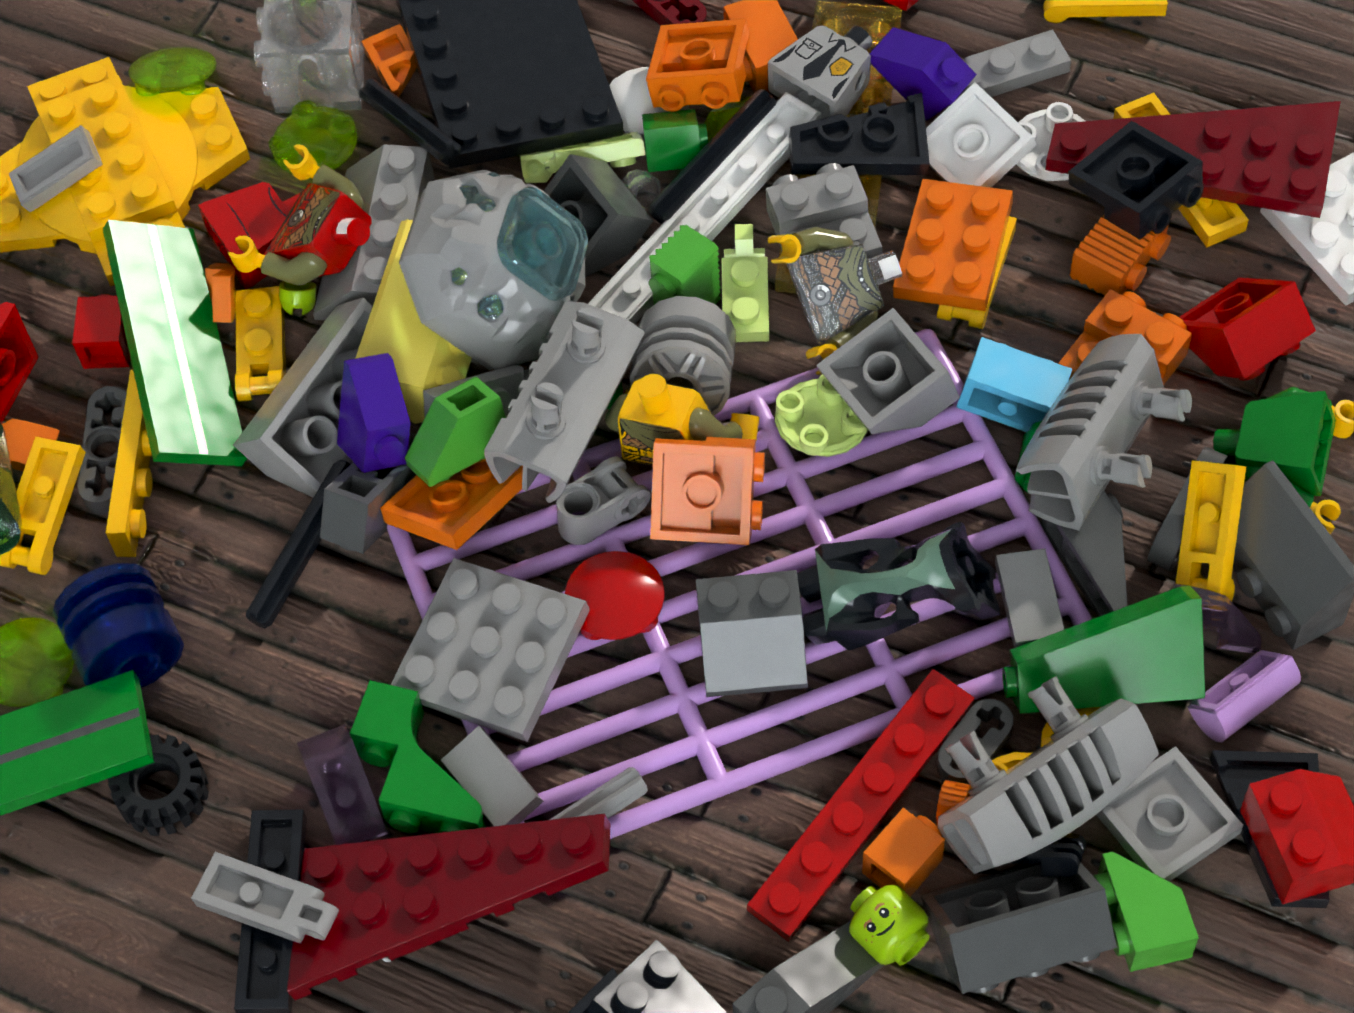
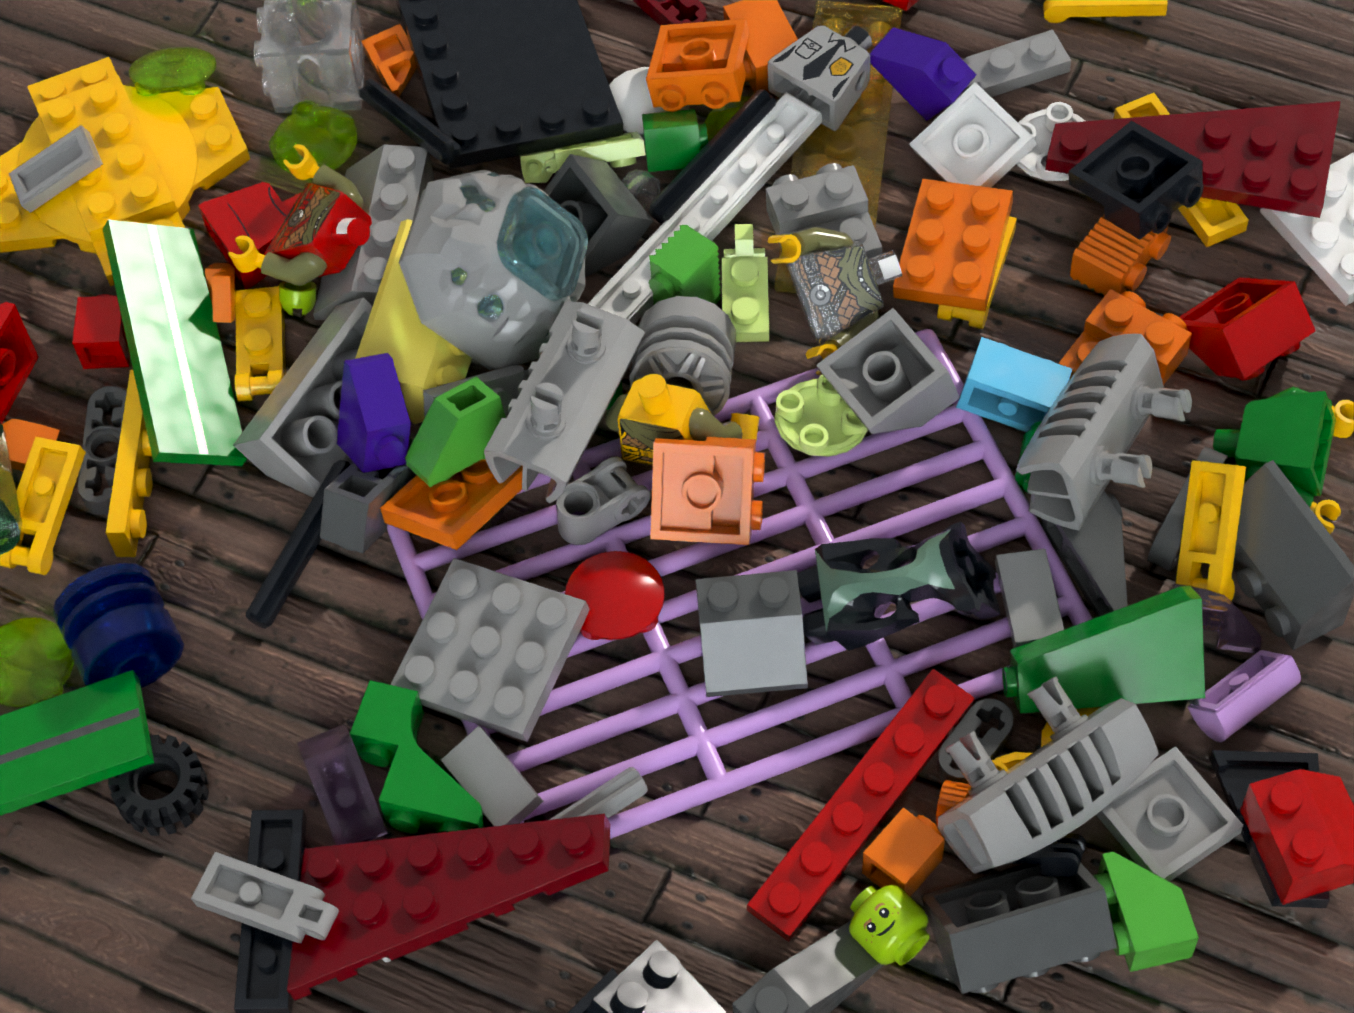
black wing [789,93,930,175] -> none

